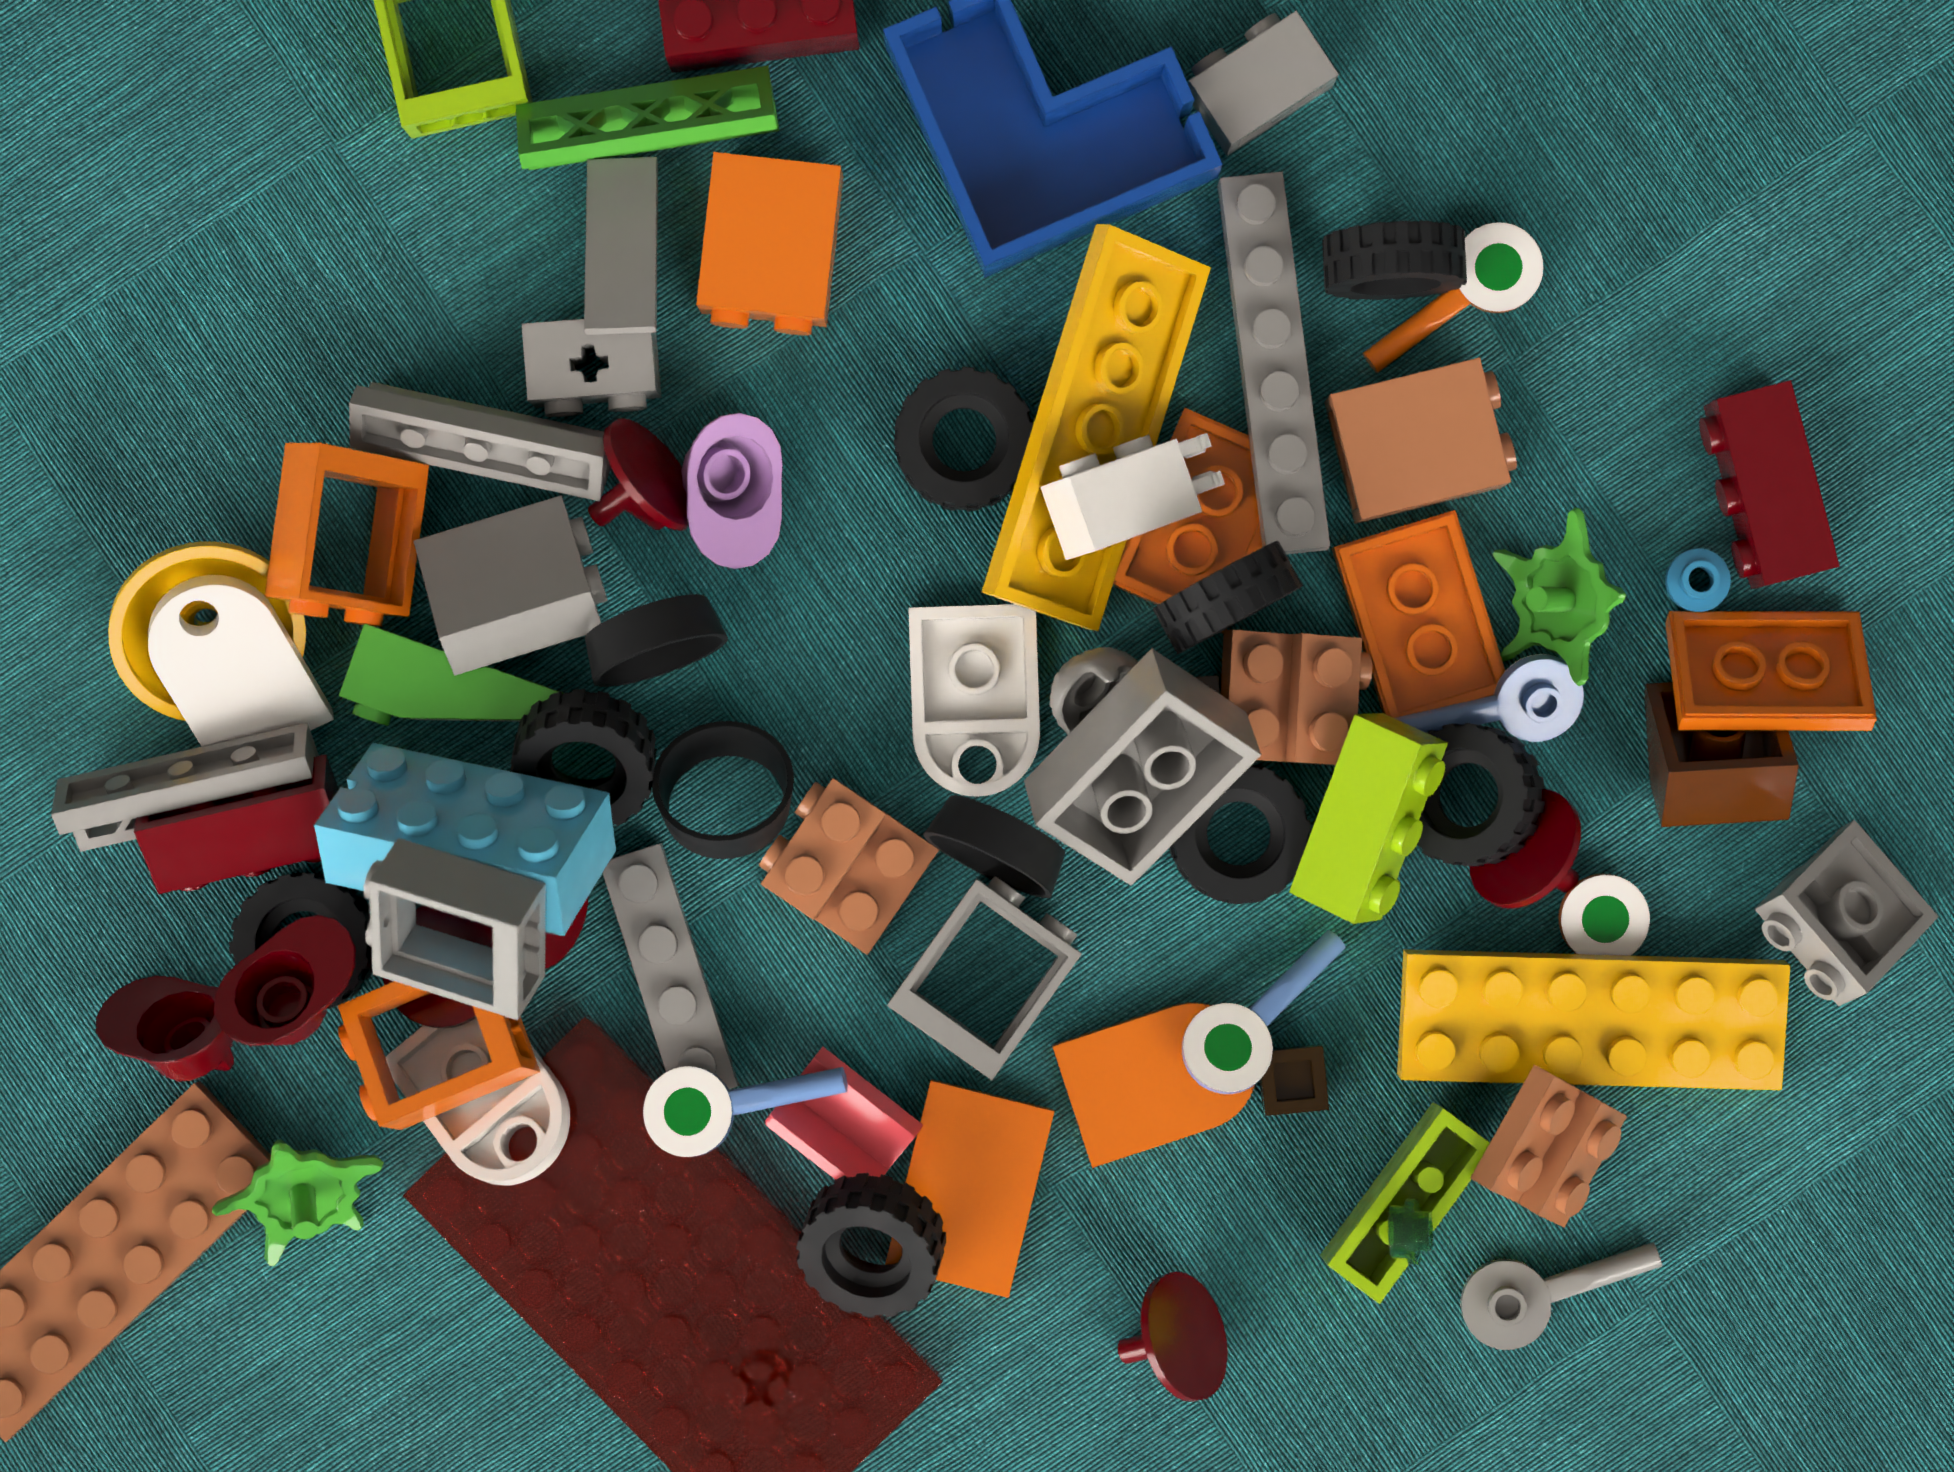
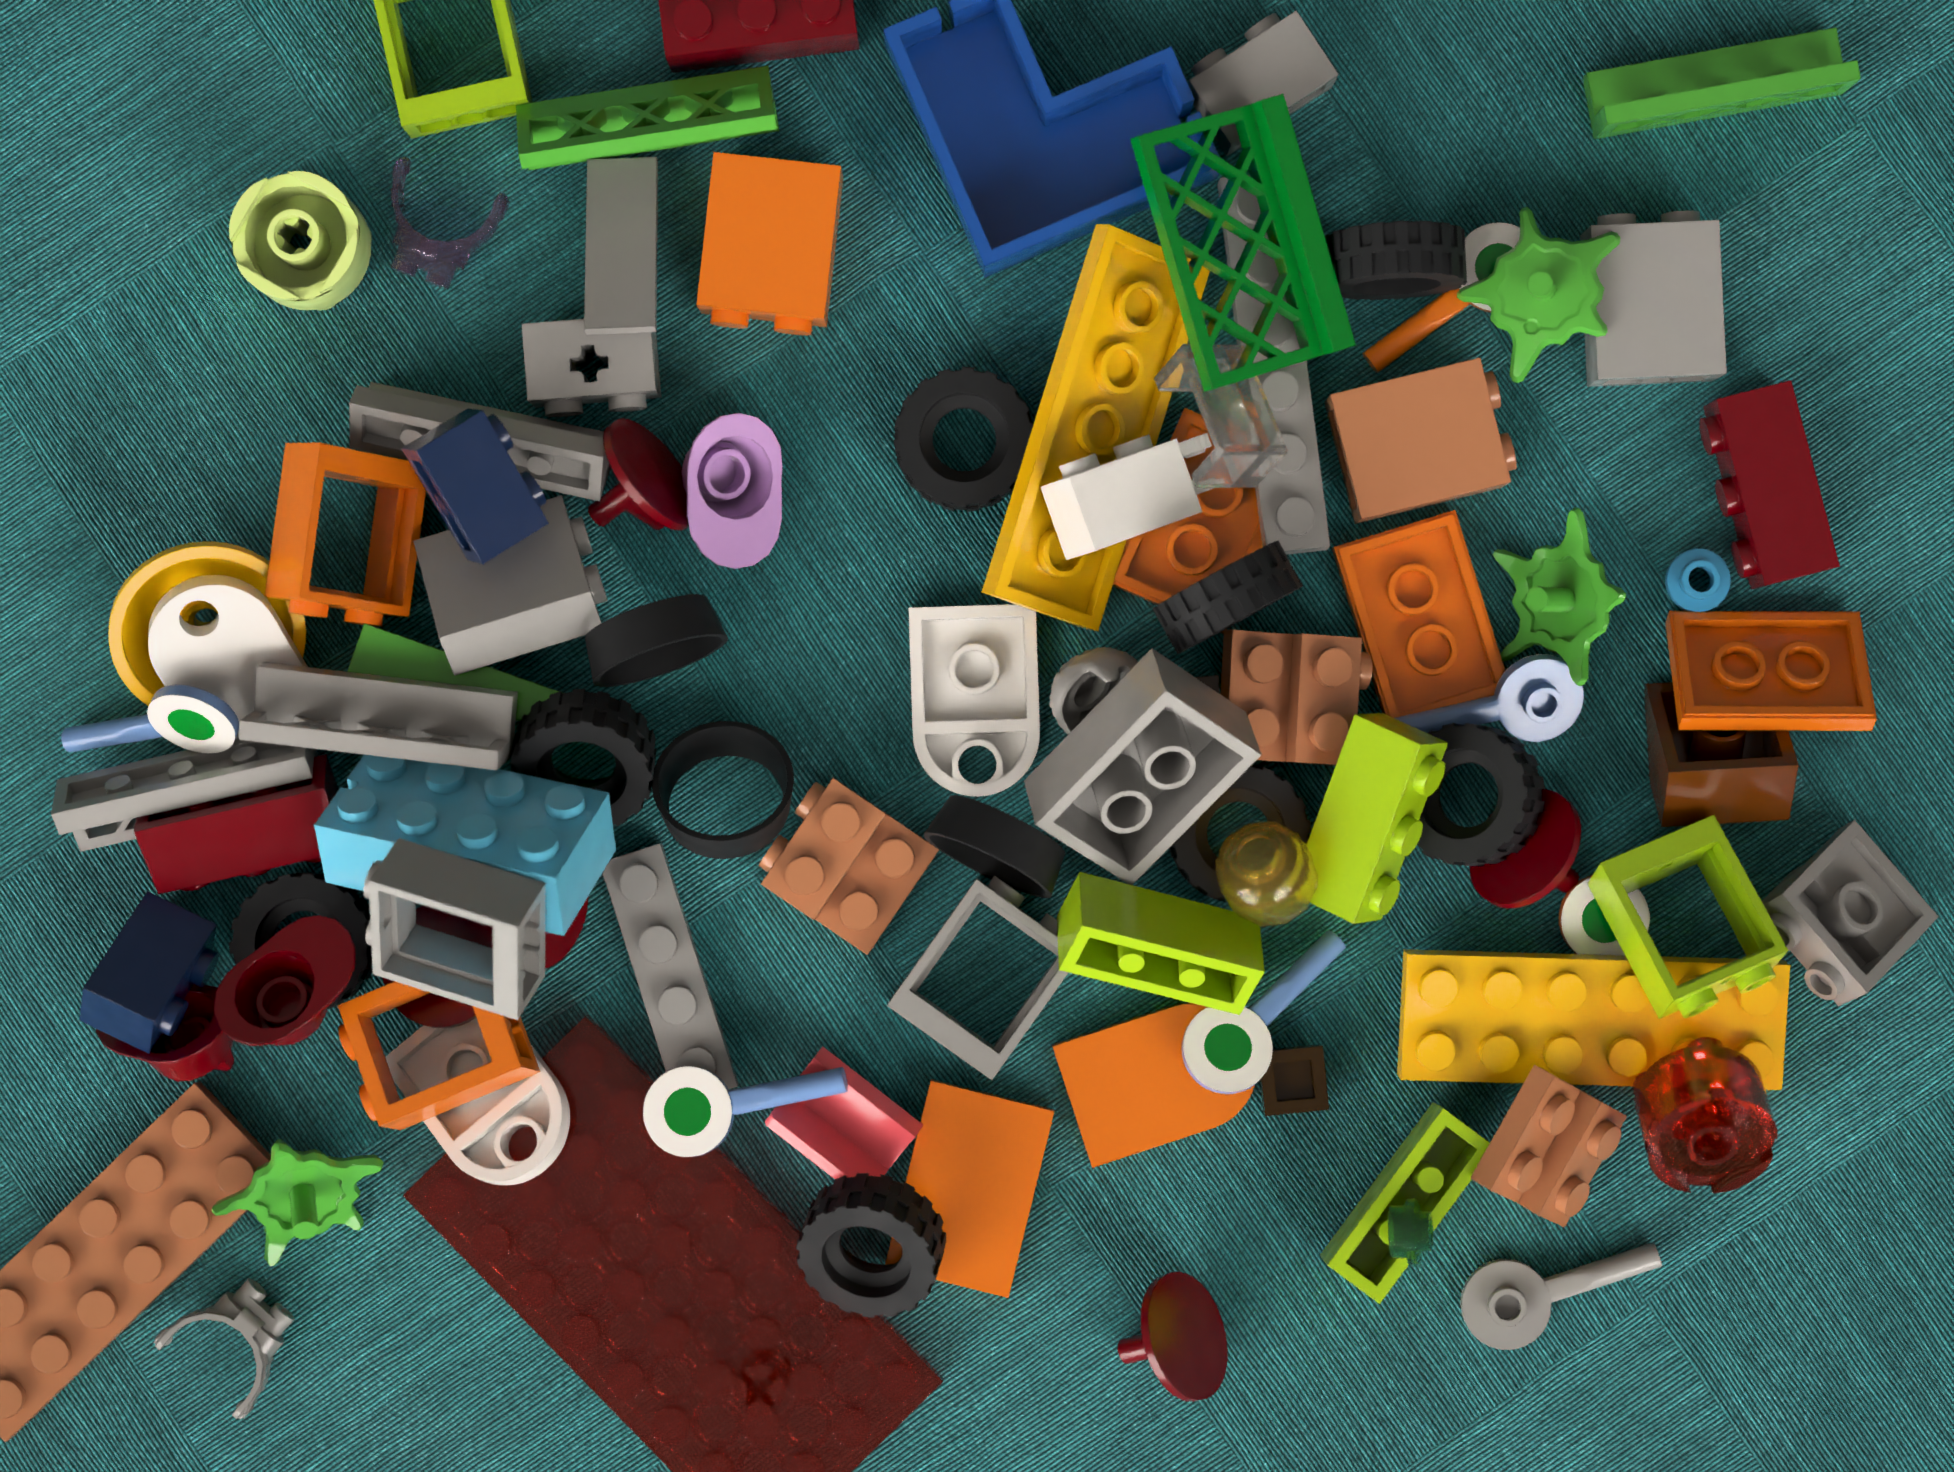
none -> piece [61,685,239,753]
none -> dark blue brick [79,891,220,1054]
none -> light grey helmet [154,1278,295,1420]
none -> yellowish green brick [229,171,372,311]
none -> light grey fence [238,662,518,770]
none -> helmet [391,156,510,290]
none -> dark blue brick [401,408,549,564]
none -> lime brick [1057,872,1265,1015]
none -> green fence [1130,94,1356,392]
none -> clear panel [1154,344,1288,488]
none -> clear yellow hair [1215,821,1318,927]
none -> bright green piece [1457,207,1620,383]
none -> light grey brick [1580,210,1727,387]
none -> bright green fence [1582,27,1861,139]
none -> lime window [1587,815,1789,1019]
none -> clear red brick [1633,1037,1778,1193]

